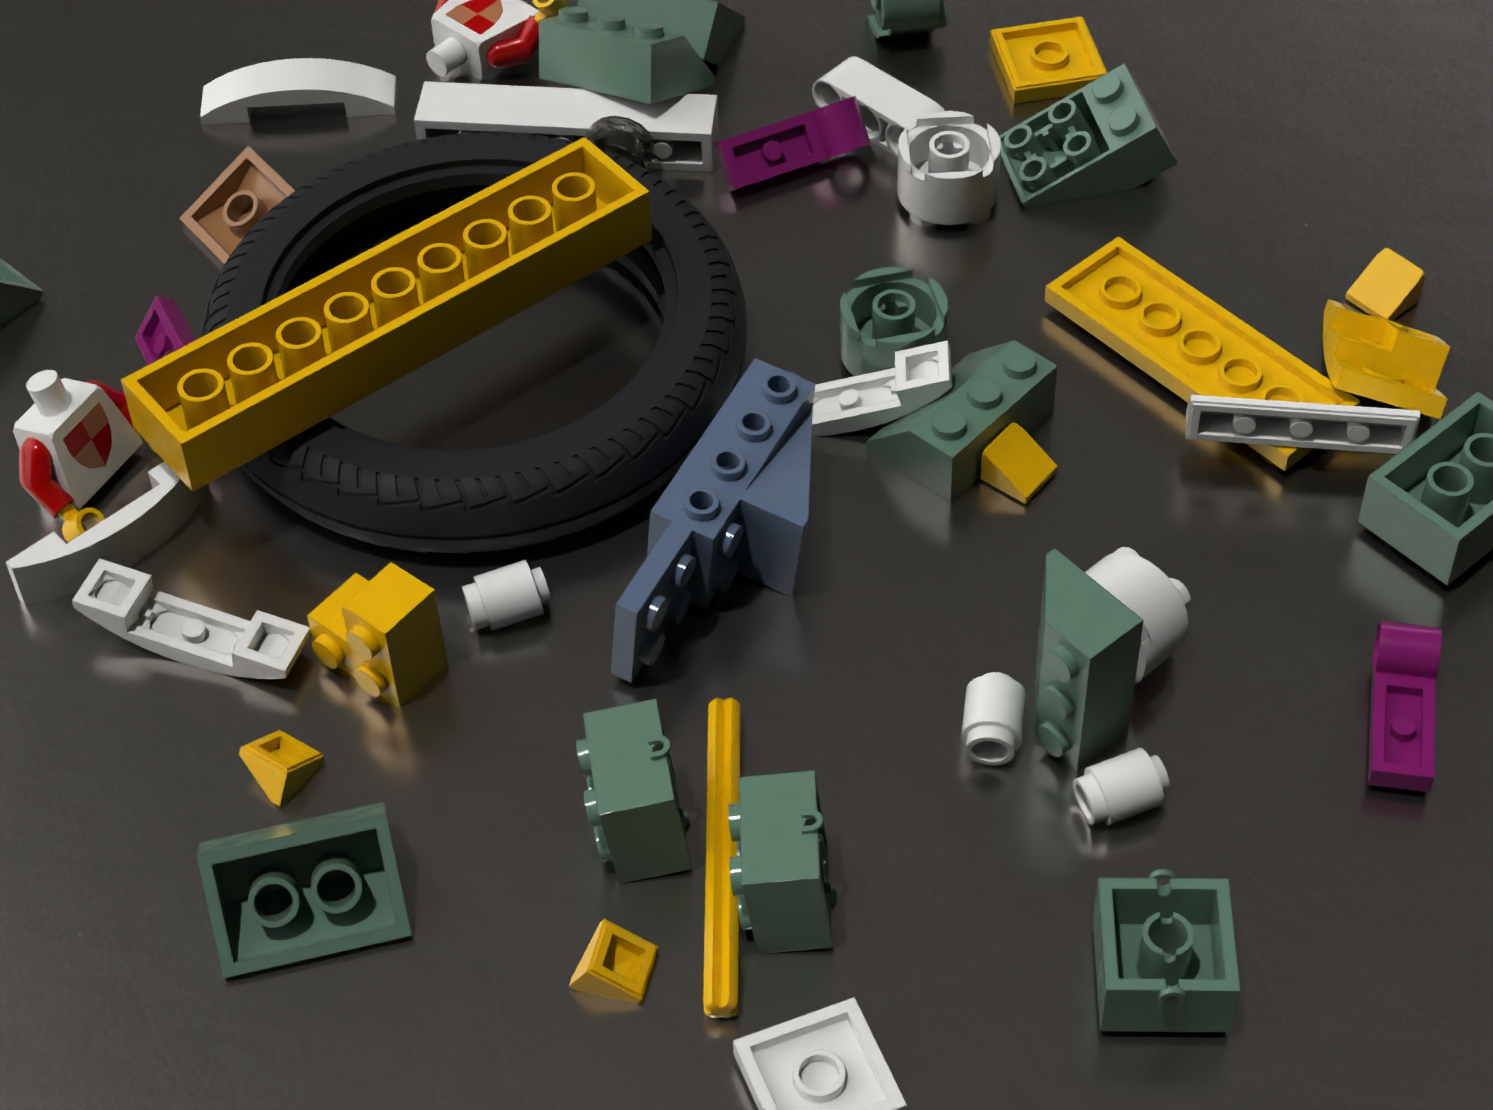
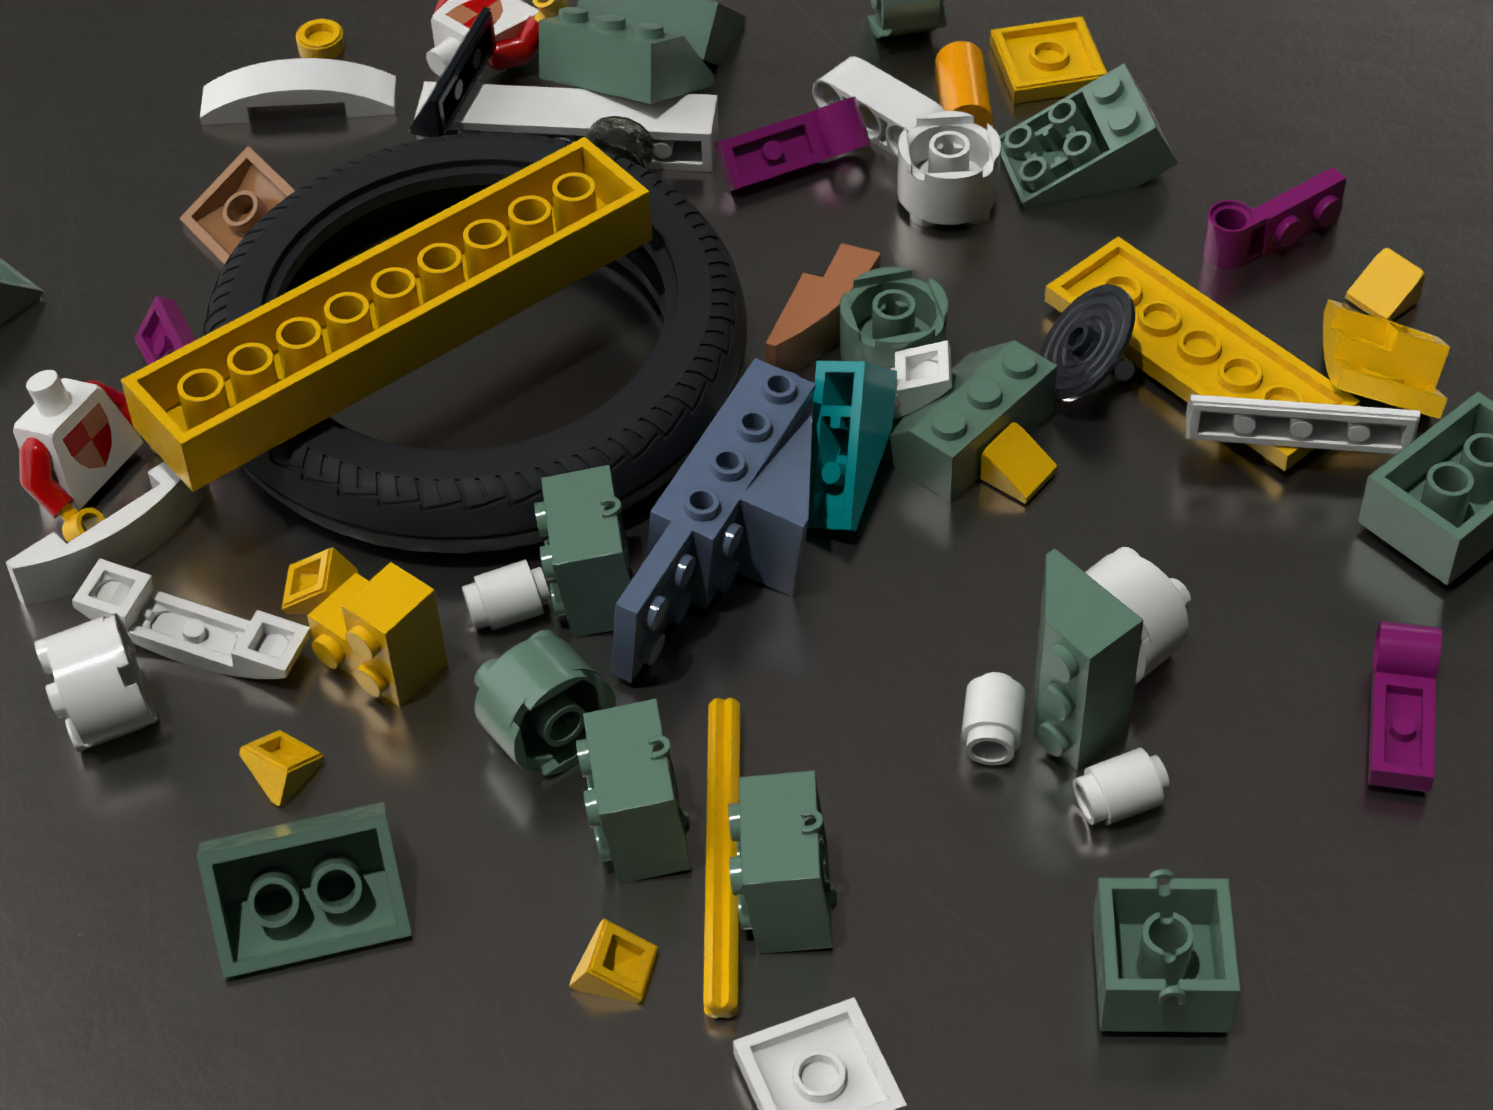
none -> white brick [34,613,158,752]
none -> yellow slope [281,547,358,614]
none -> yellow tile [296,19,345,59]
none -> black slope [408,7,496,138]
none -> sand green brick [474,630,616,776]
none -> sand green brick [534,465,635,638]
none -> nougat slope [765,243,881,373]
none -> teal slope [807,361,897,531]
none -> light orange brick [935,41,993,130]
none -> black shield [1039,284,1136,402]
none -> magenta plate [1203,167,1347,270]

